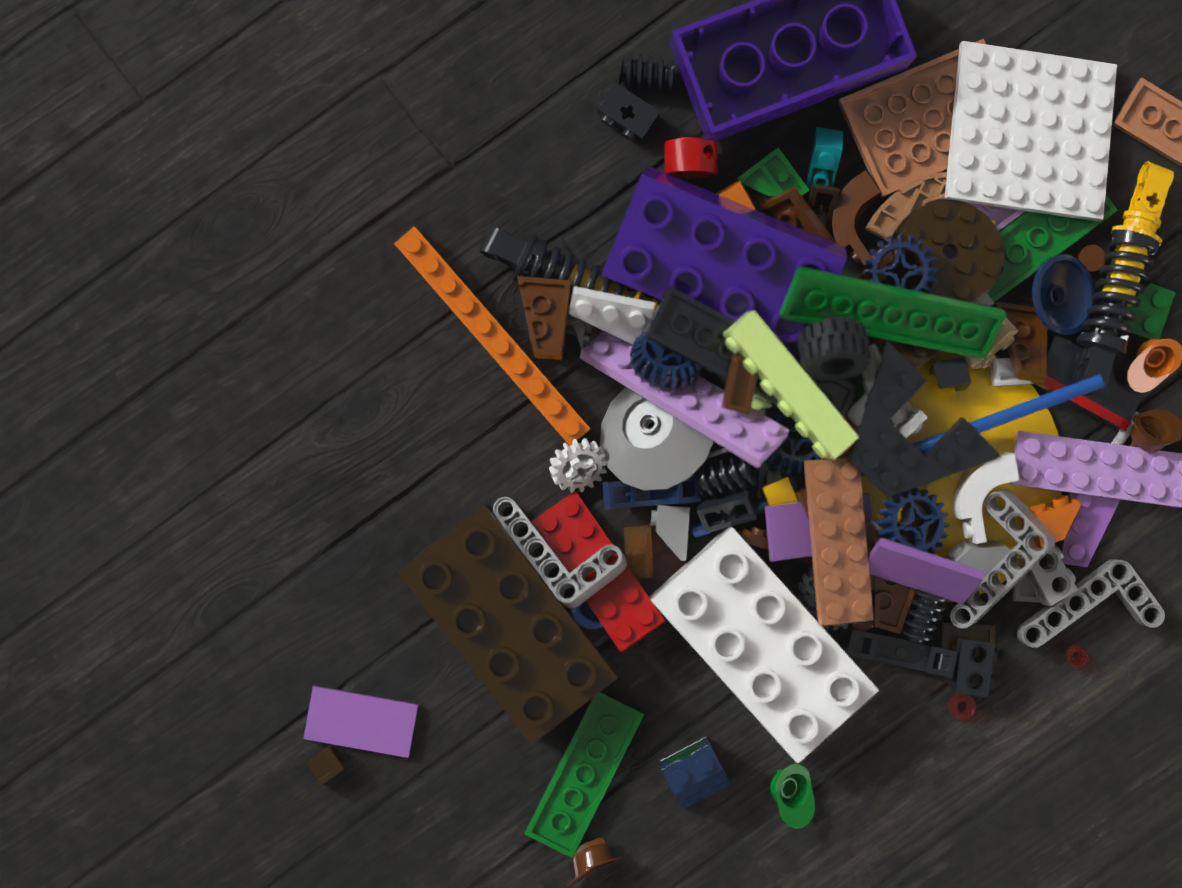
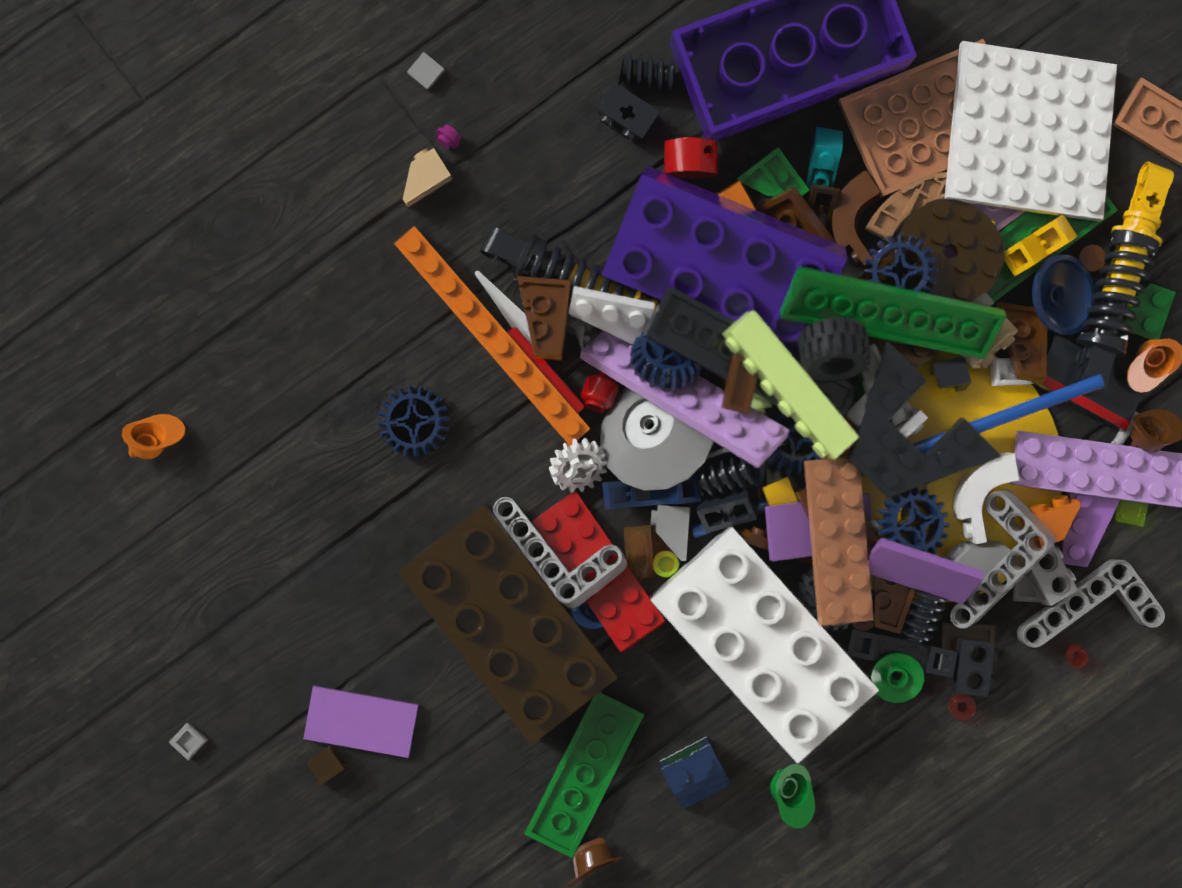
none -> orange piece [122,414,185,460]
none -> light grey tile [169,722,208,760]
none -> dark blue gear [377,385,450,457]
none -> tan slope [403,148,452,207]
none -> light grey tile [407,52,445,91]
none -> magenta plate [436,125,461,149]
none -> white sticker [475,271,532,345]
none -> red tile [508,327,585,414]
none -> red head [581,371,619,413]
none -> lime tile [652,551,679,578]
none -> green dish [870,652,924,703]
none -> yellow brick [1004,214,1078,276]
none -> clear neon green tile [1115,500,1148,527]

